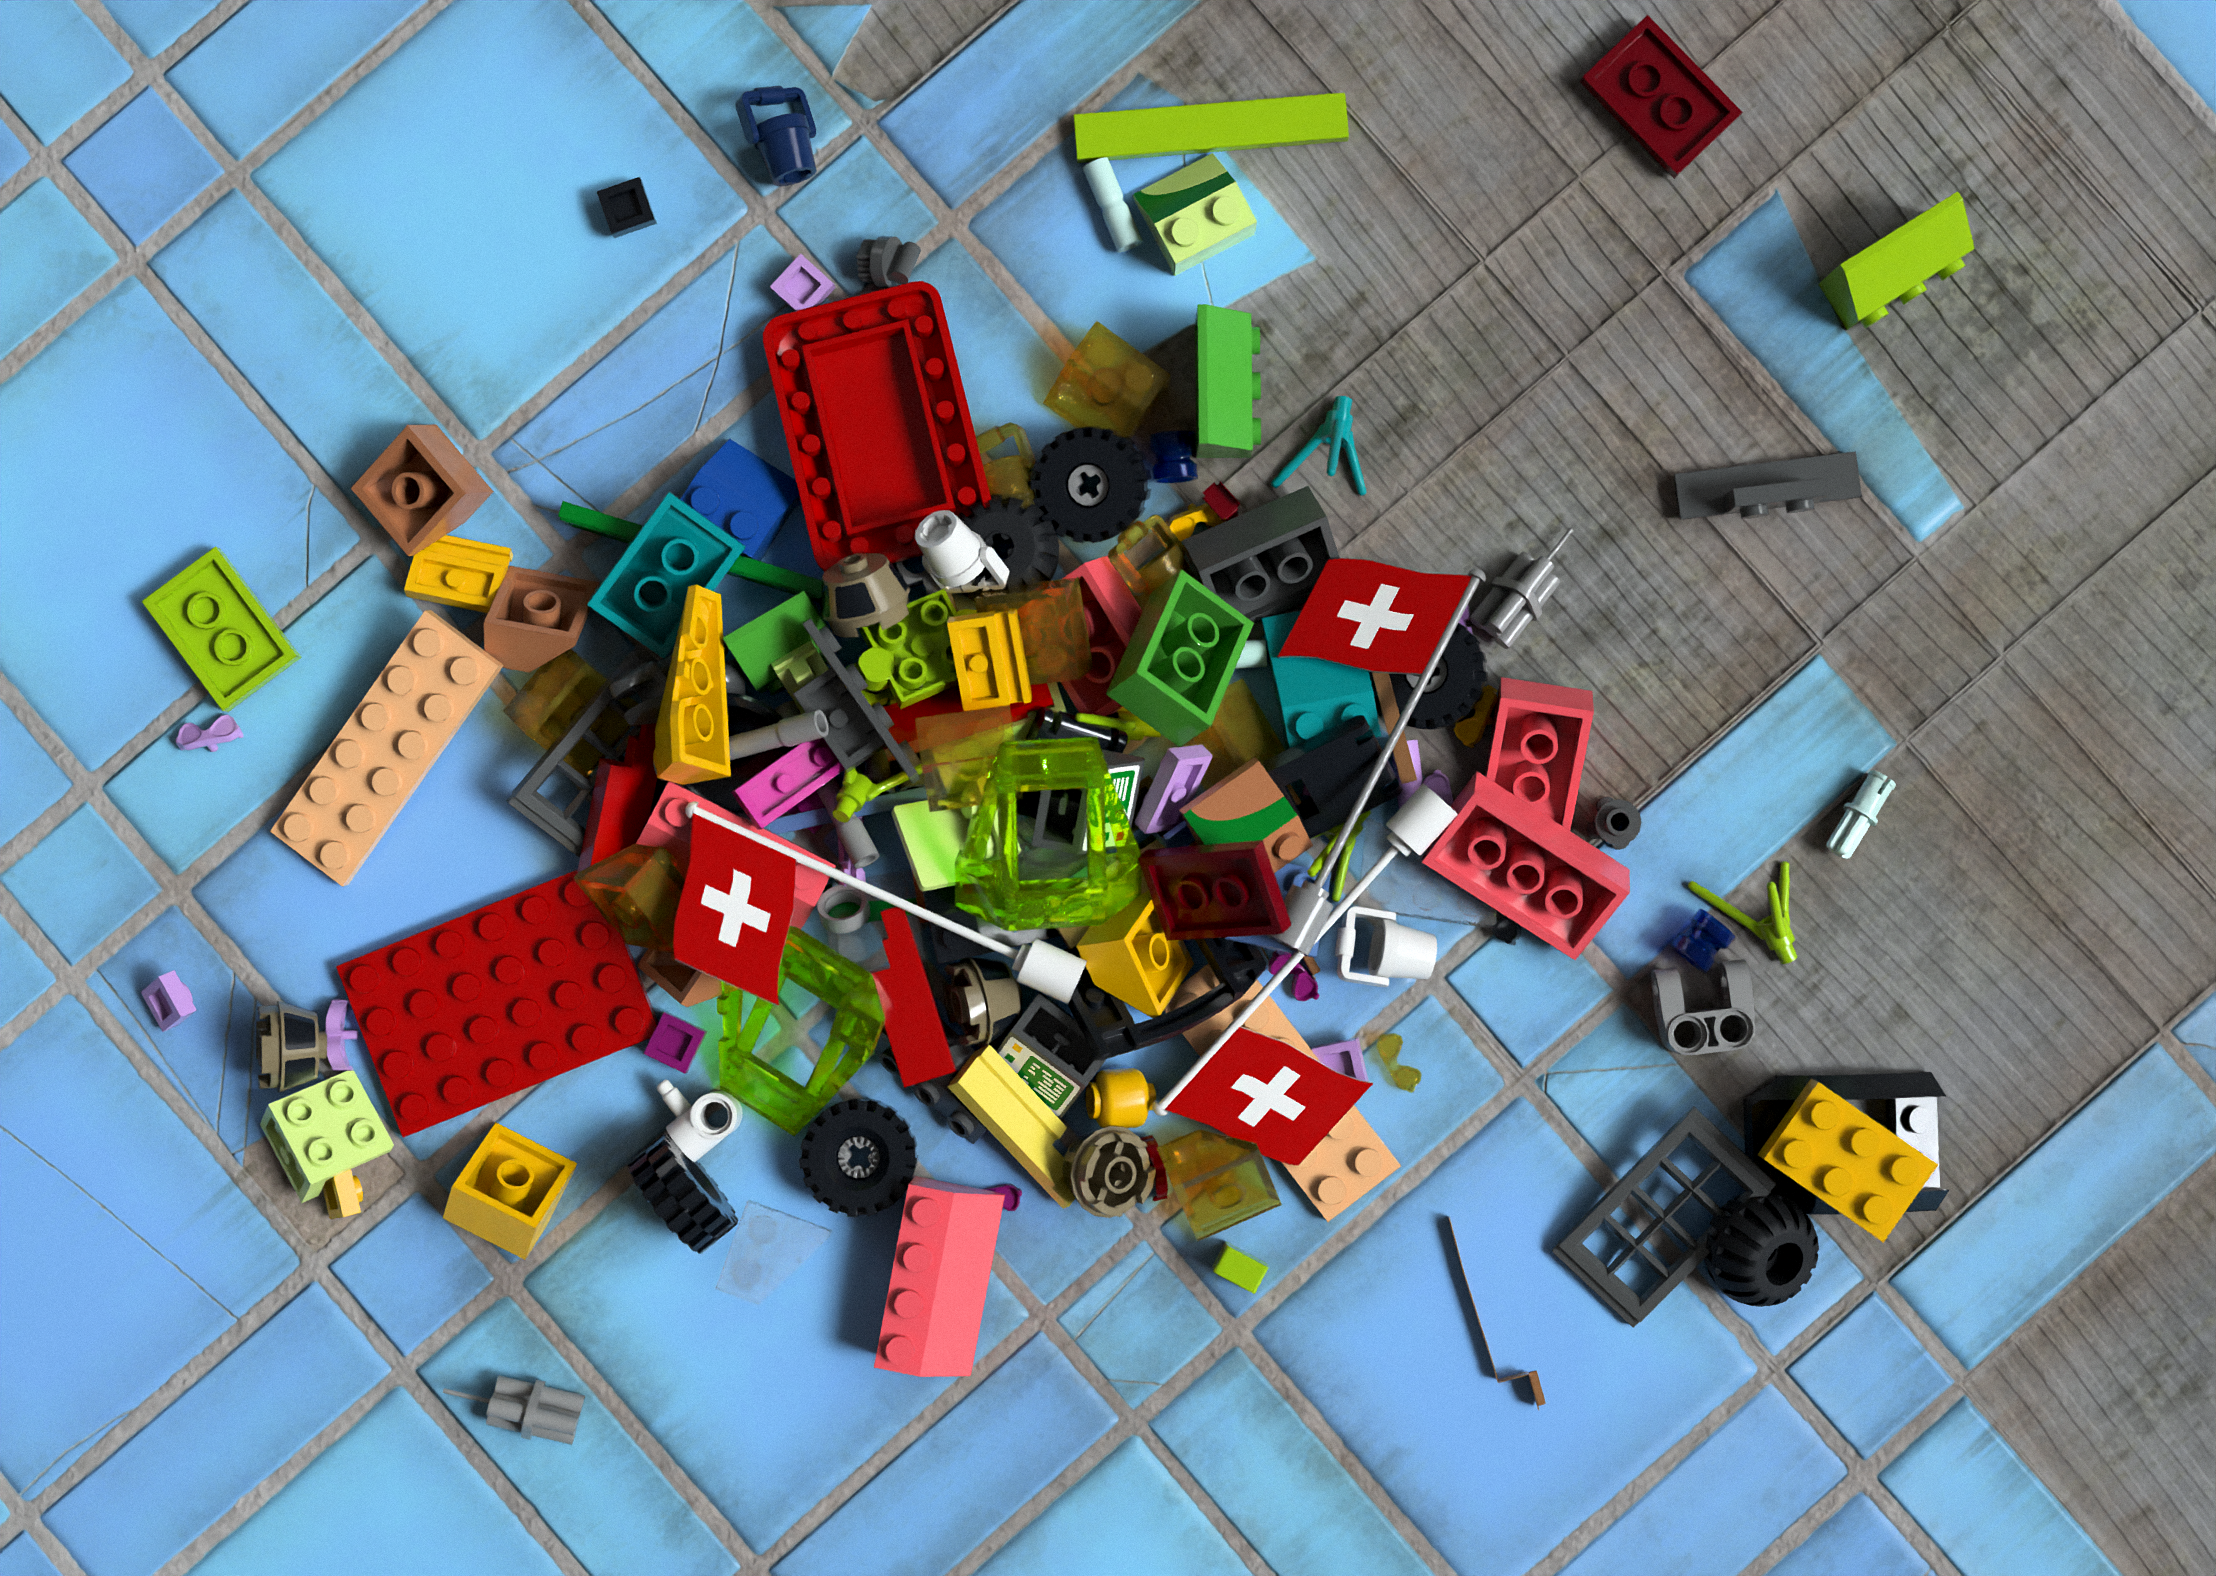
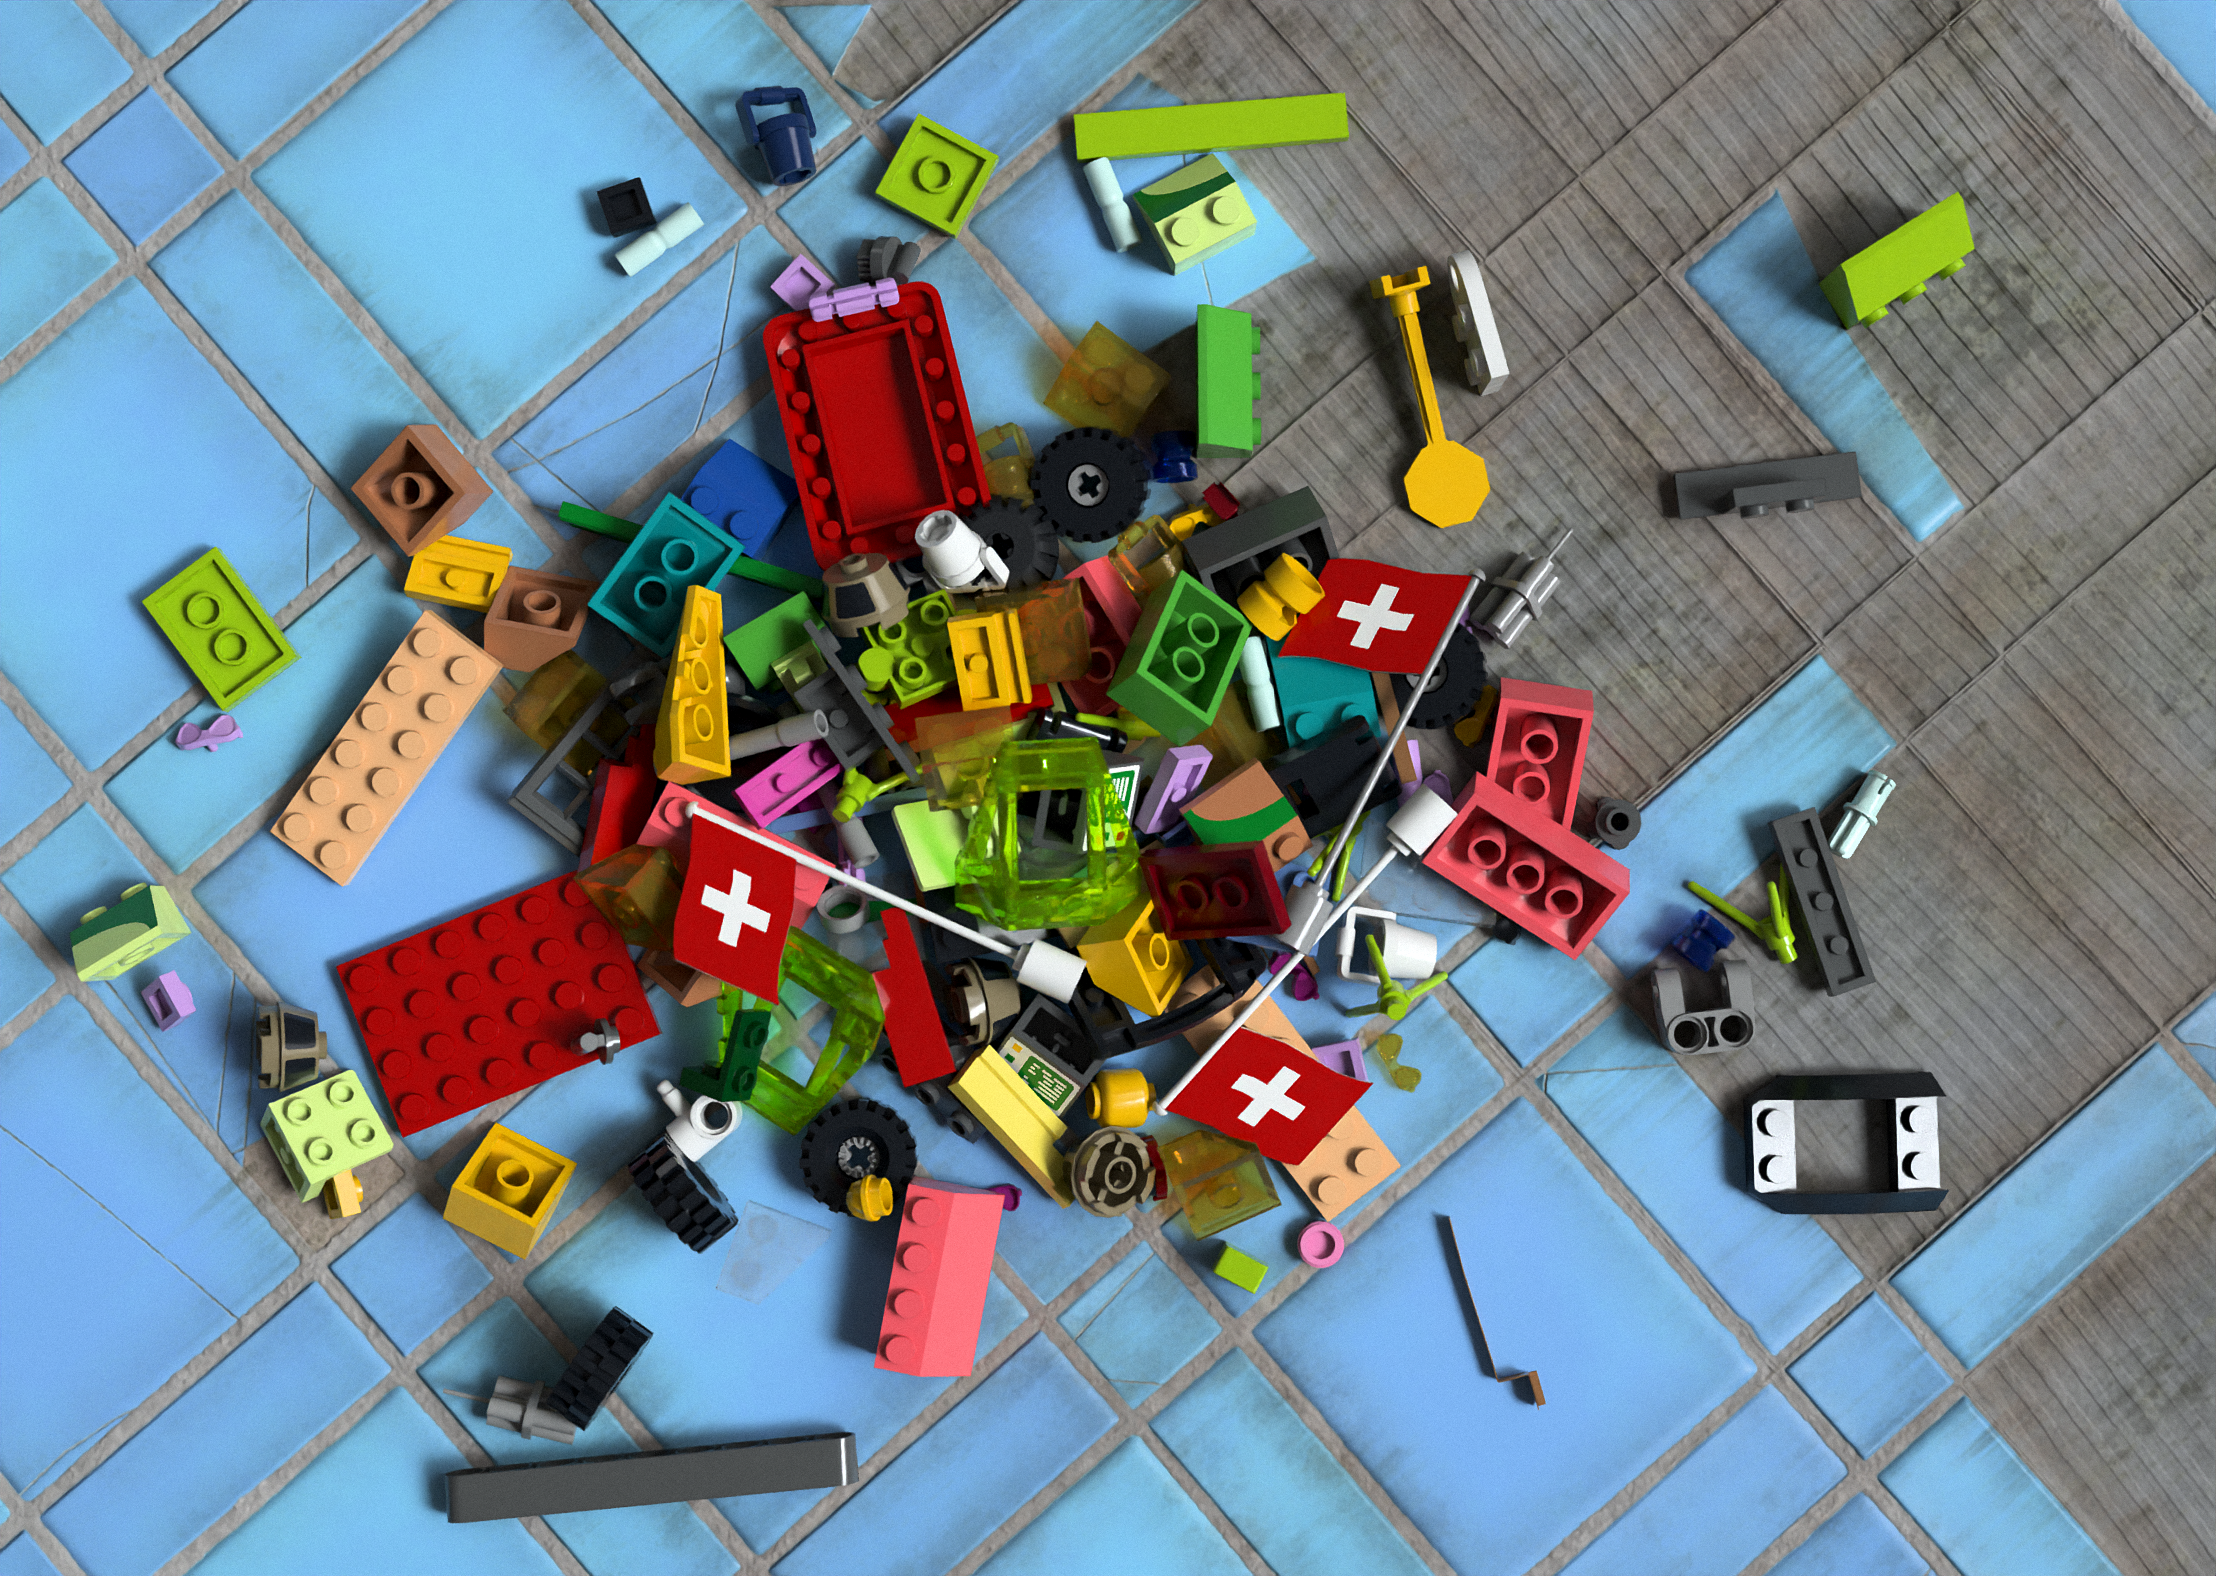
lavender piece [326,999,358,1071] -> none
magenta plate [643,1011,708,1074] -> none
teal plant [1271,395,1367,496] -> none
dark grey piece [1552,1106,1777,1328] -> none
dark red plate [1580,15,1743,179] -> none
black wheel [1704,1192,1819,1307] -> none
yellow brick [1757,1079,1938,1243] -> none
none -> yellowish green slope [69,882,191,982]
none -> dark grey beam [444,1432,859,1523]
none -> black bush [545,1306,654,1431]
none -> dark grey plate [570,1018,620,1065]
none -> light aqua piece [615,202,704,277]
none -> dark green bracket [679,1009,771,1102]
none -> lavender axle [808,277,899,322]
none -> yellow plate [846,1174,893,1222]
none -> lime plate [875,113,999,239]
none -> yellow wheel [1237,553,1325,641]
none -> light aqua piece [1238,636,1284,732]
none -> bright pink tile [1297,1220,1344,1268]
none -> lime plant [1346,934,1448,1020]
none -> yellow piece [1369,266,1490,528]
none -> white plate [1447,250,1510,396]
none -> dark grey plate [1767,807,1876,997]

